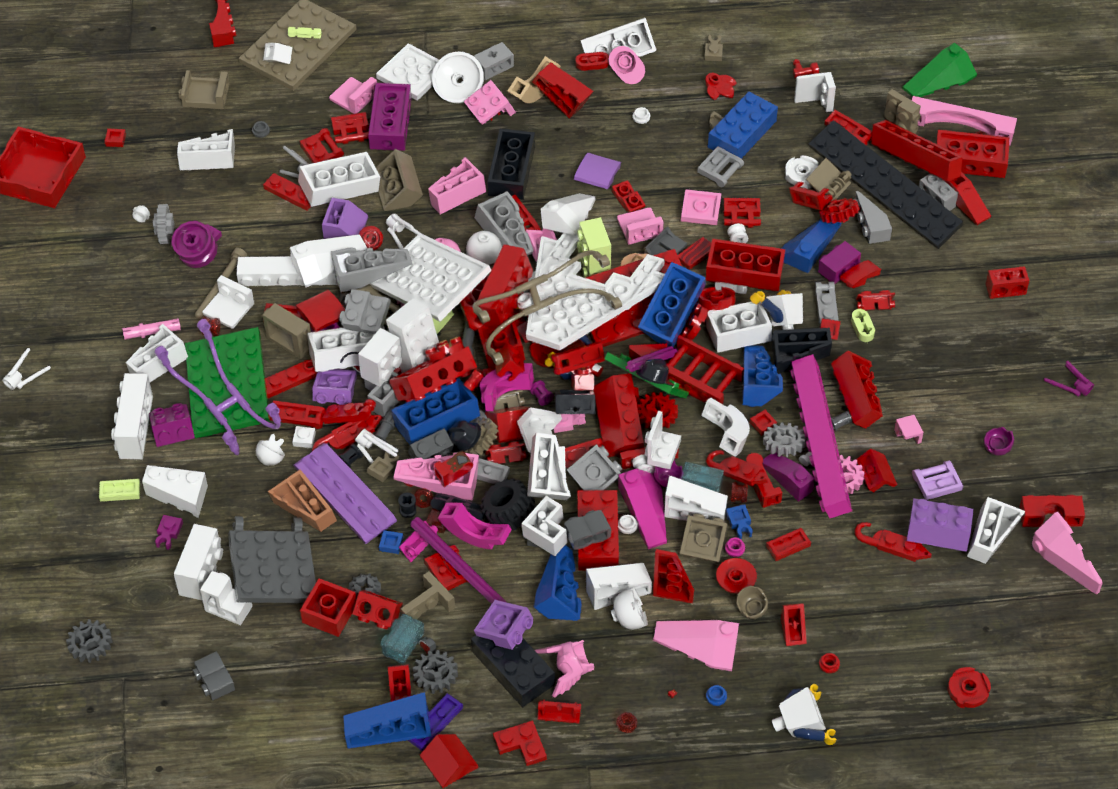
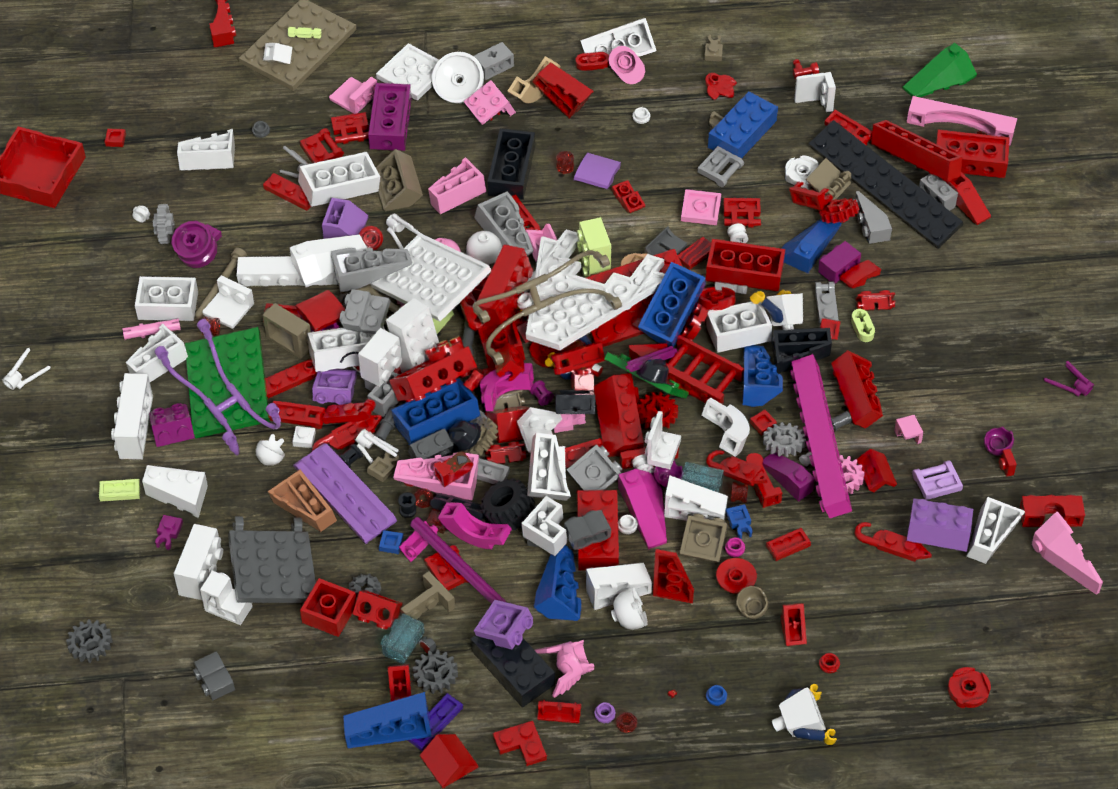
dark tan panel [179,70,230,109] -> none
white wedge [541,193,595,235] -> none
bright pink bracket [617,208,663,245] -> none
bright pink wedge [653,620,739,671] -> none
dark tan plate [884,89,921,134] -> none
red brick [986,266,1030,299] -> none
none -> white brick [135,277,198,321]
none -> clear red wheel [556,151,574,174]
none -> medium lavender plate [595,703,616,723]
none -> red plate [999,449,1017,477]

